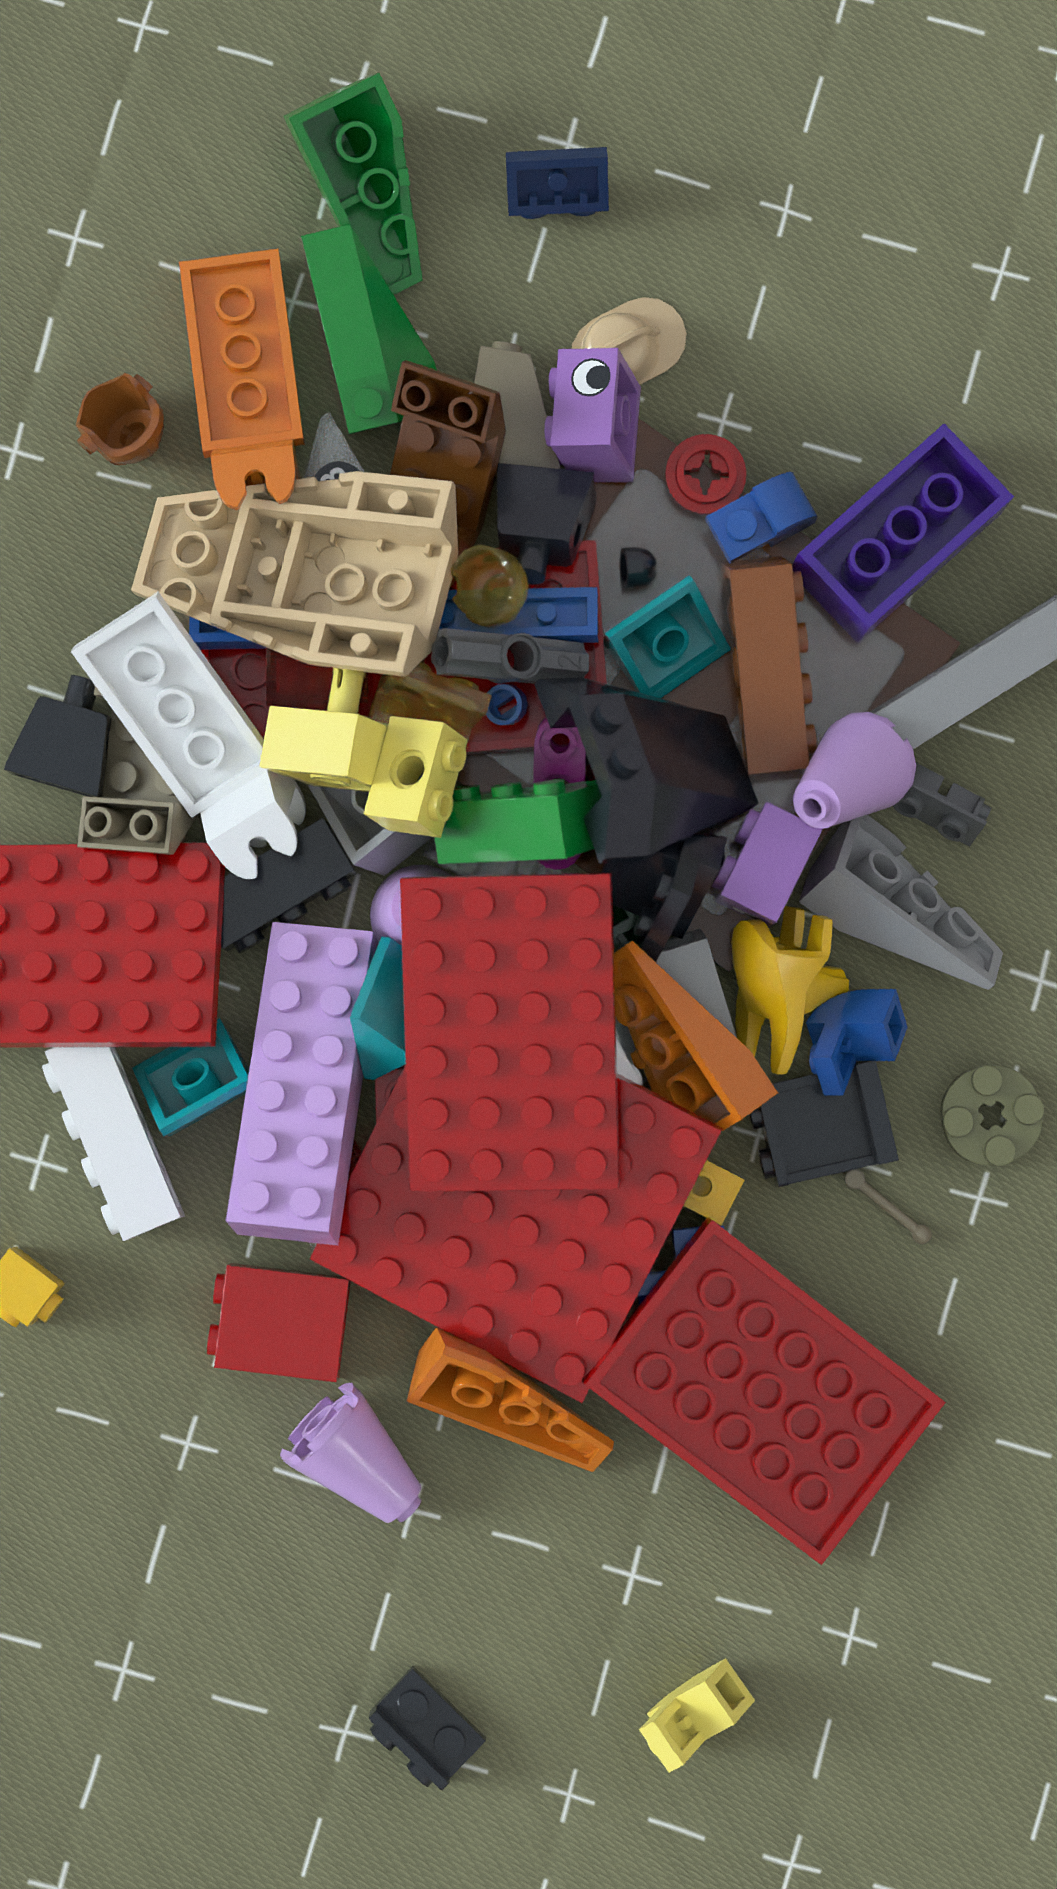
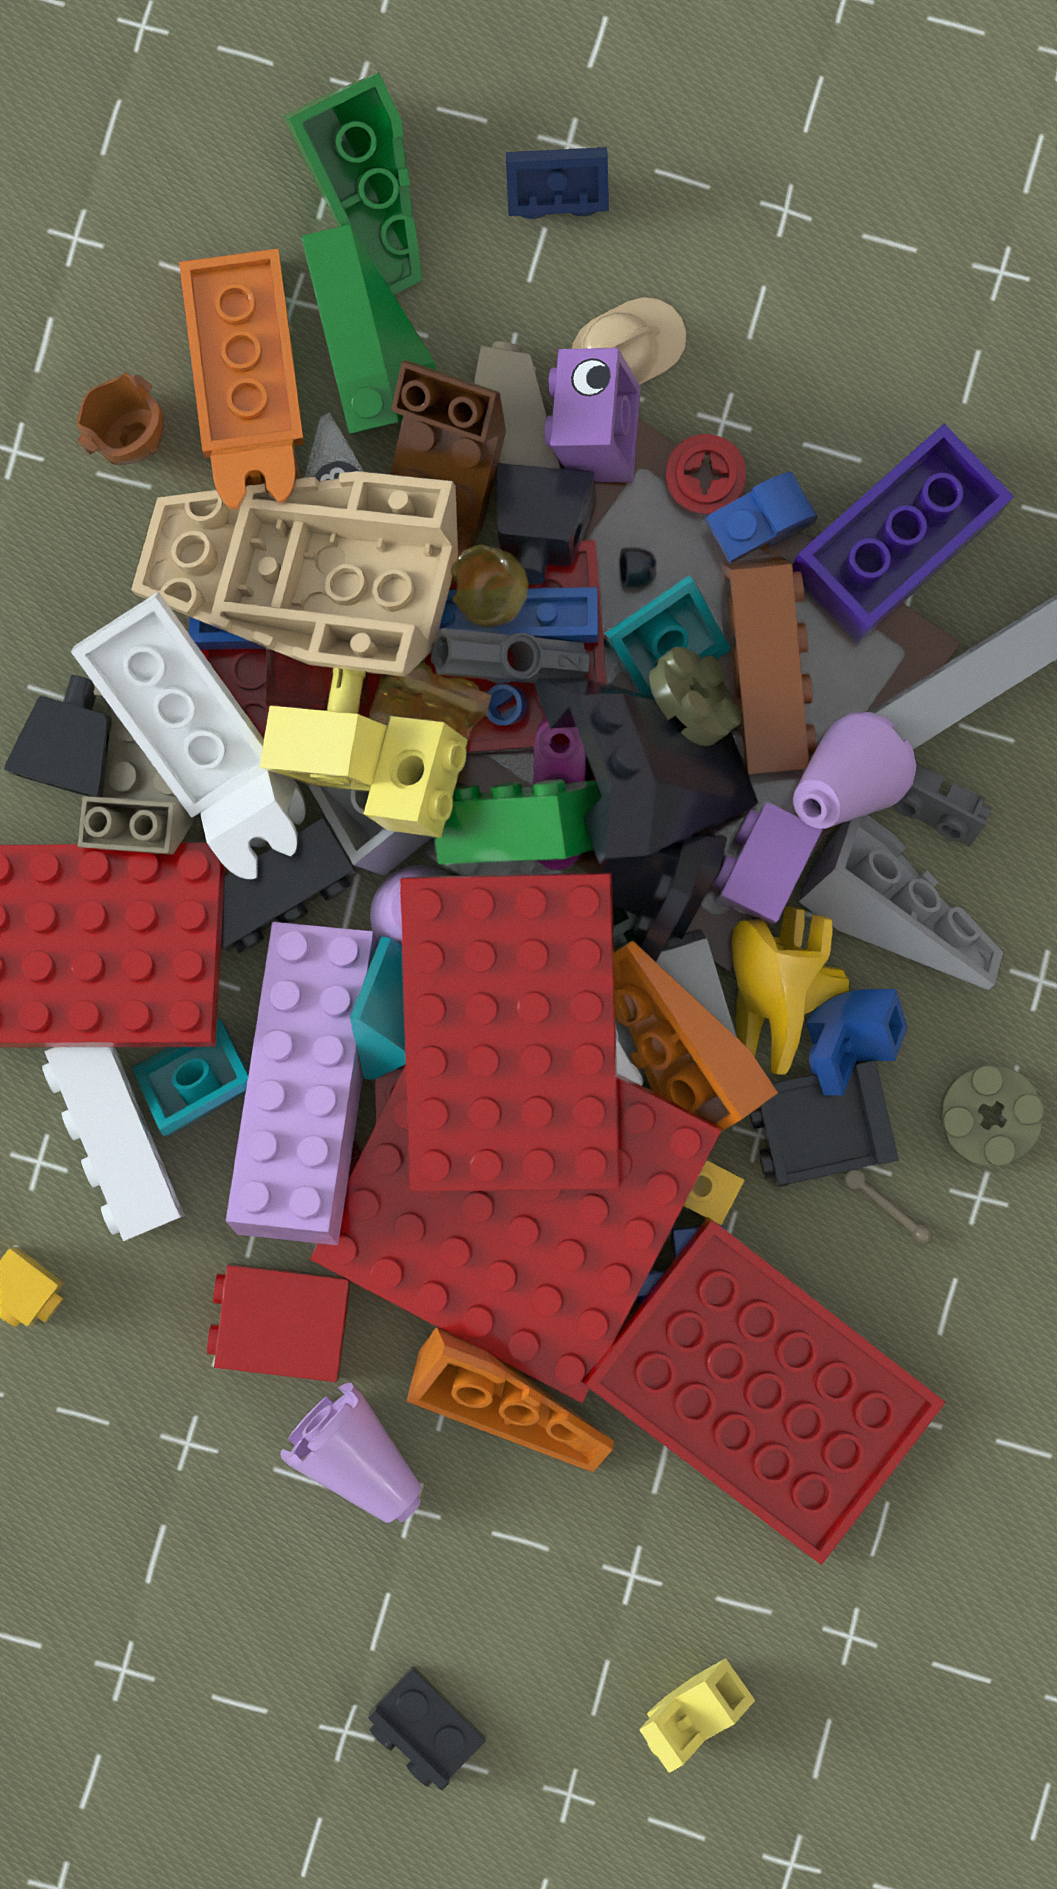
none -> olive plate [649,647,742,746]

